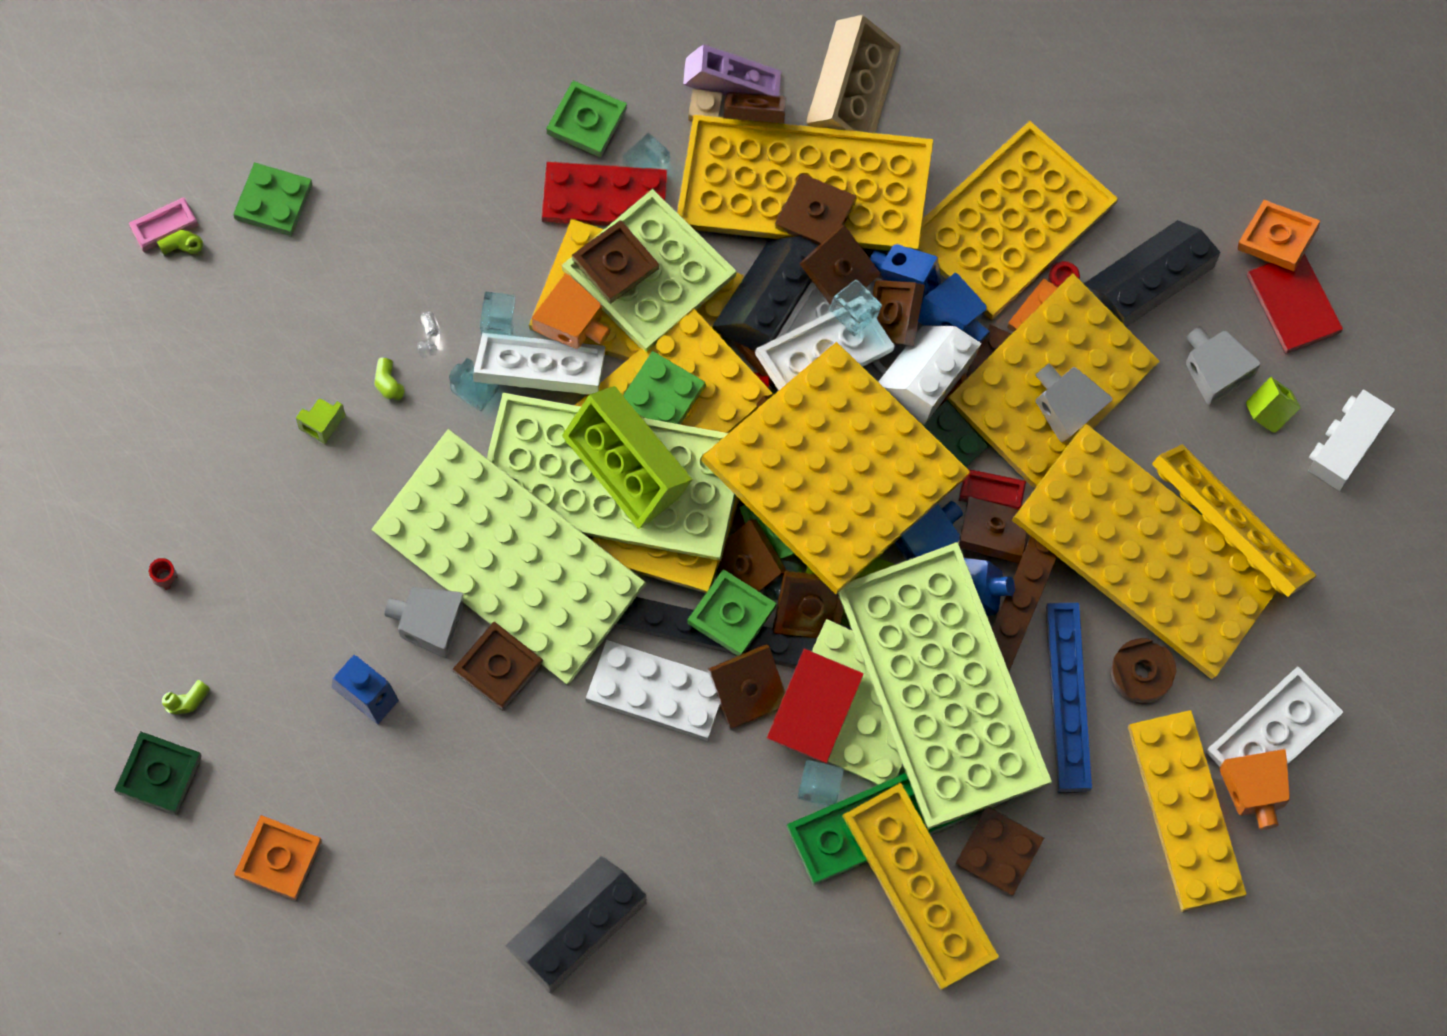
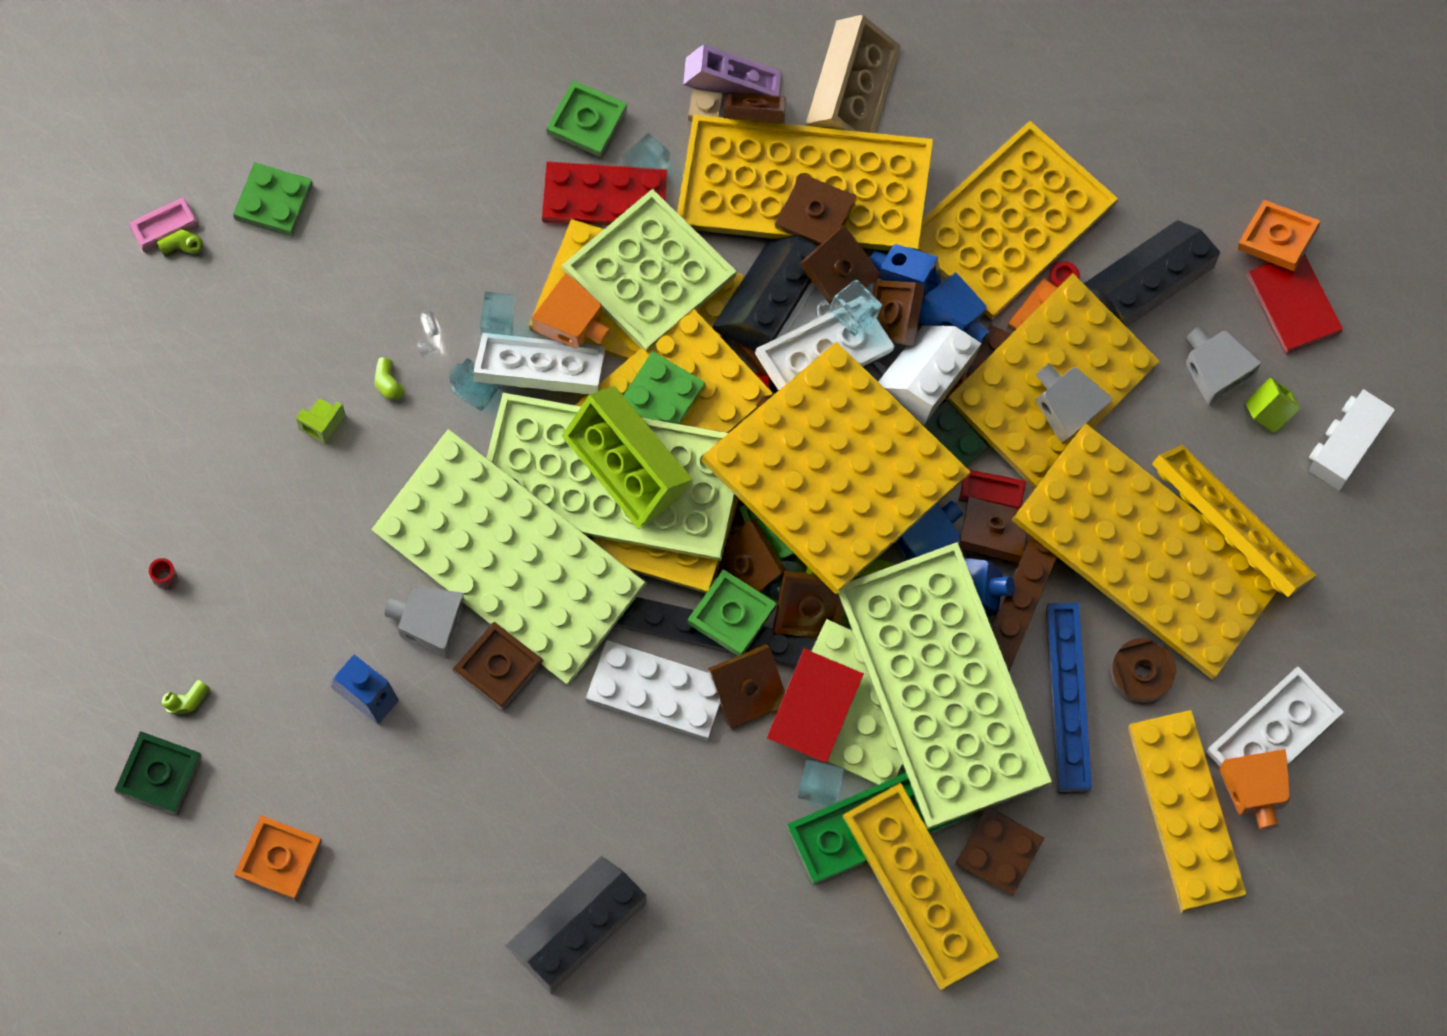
reddish brown plate [572,220,659,304] -> none

